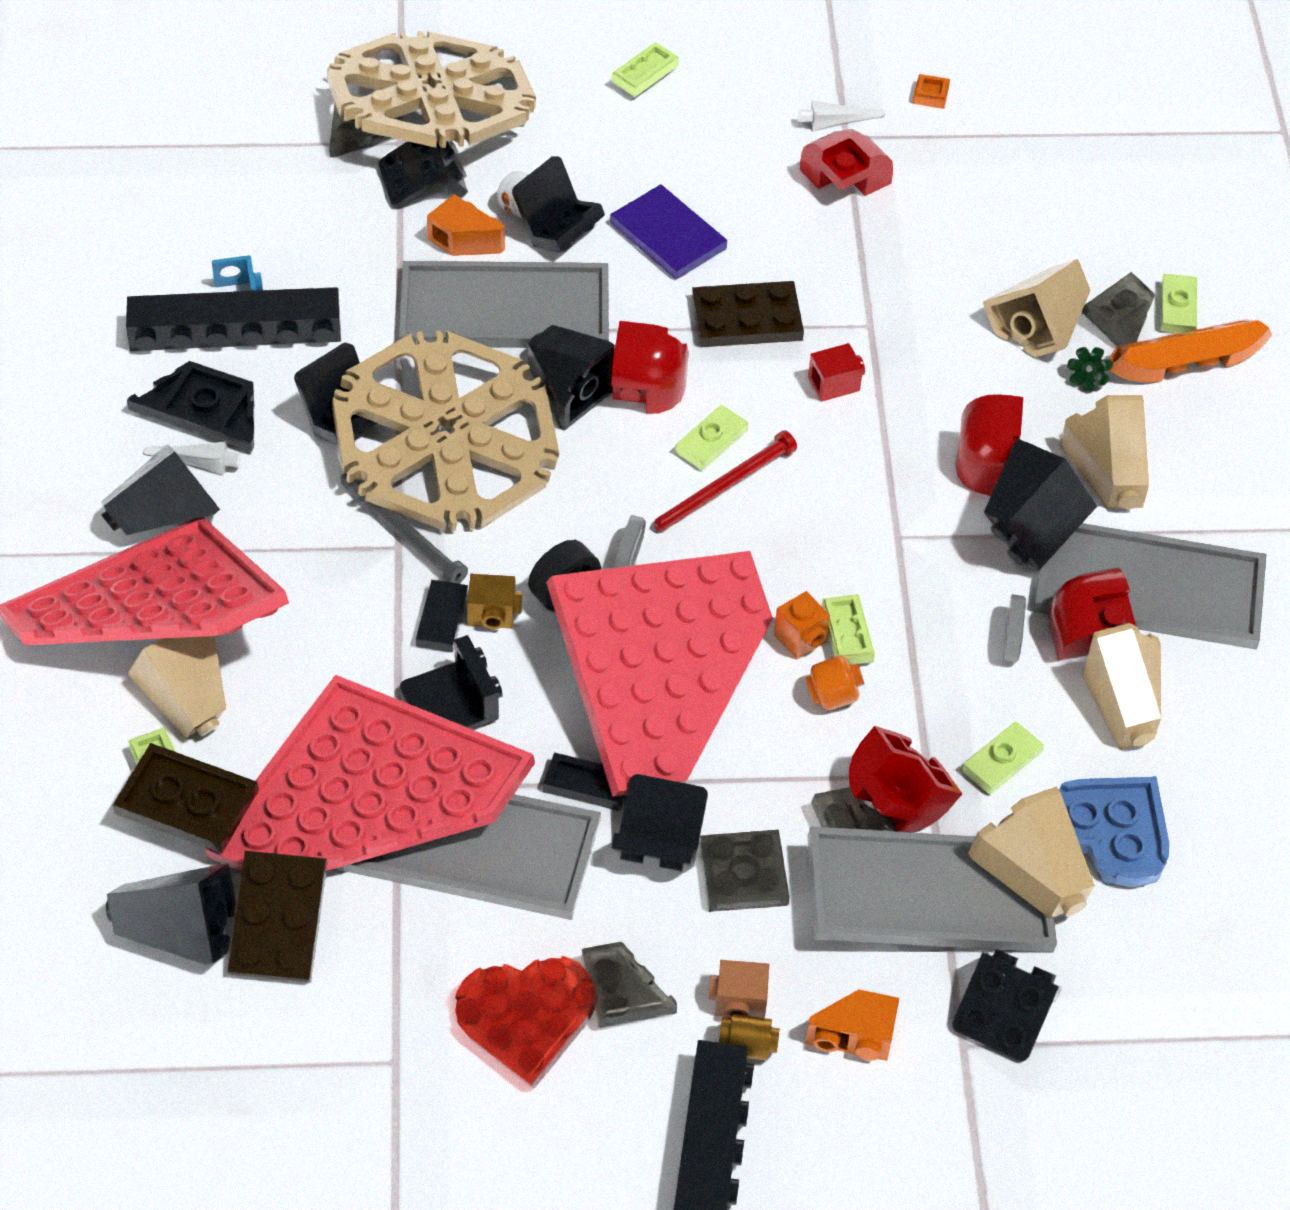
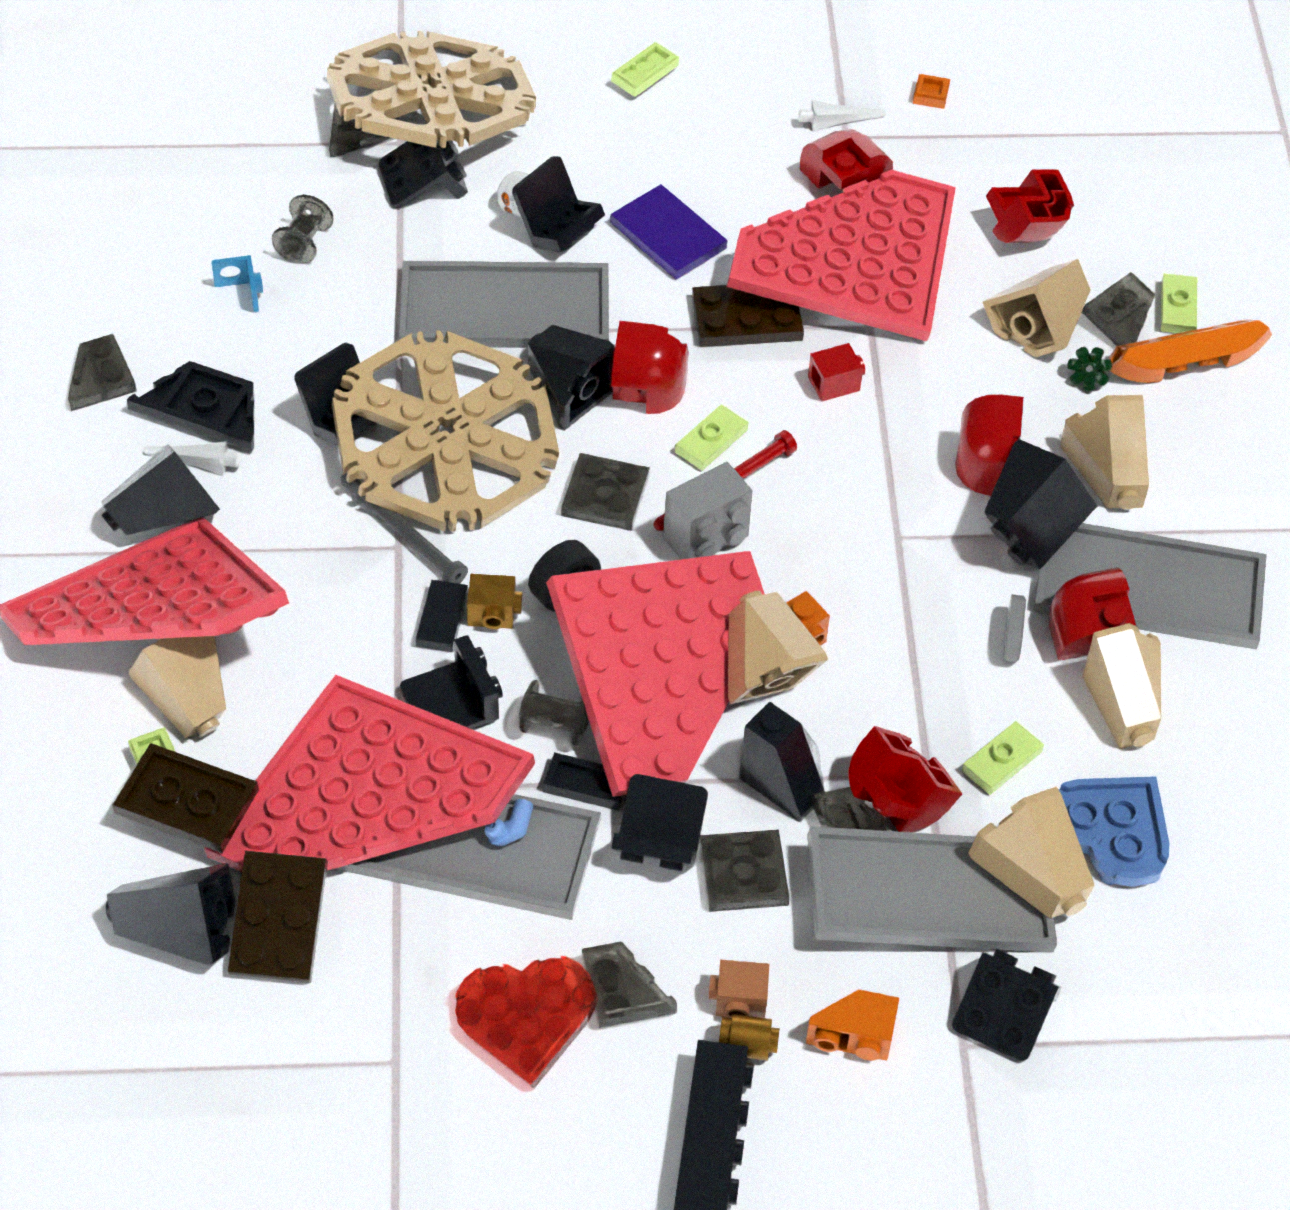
black brick [126,287,341,351] -> none
orange slope [427,194,505,256] -> none
light grey tile [614,515,646,568] -> none
orange head [805,655,865,711] -> none
yellowish green plate [821,594,875,665] -> none
none -> clear smoke wing [68,333,137,412]
none -> clear smoke hose [271,194,334,263]
none -> light blue arm [484,799,534,847]
none -> clear smoke hose [519,680,589,746]
none -> clear smoke plate [561,453,650,531]
none -> light grey brick [663,461,753,559]
none -> coral plate [726,170,956,341]
none -> tan slope [728,591,829,704]
none -> black slope [739,701,825,822]
none -> red brick [986,169,1075,243]

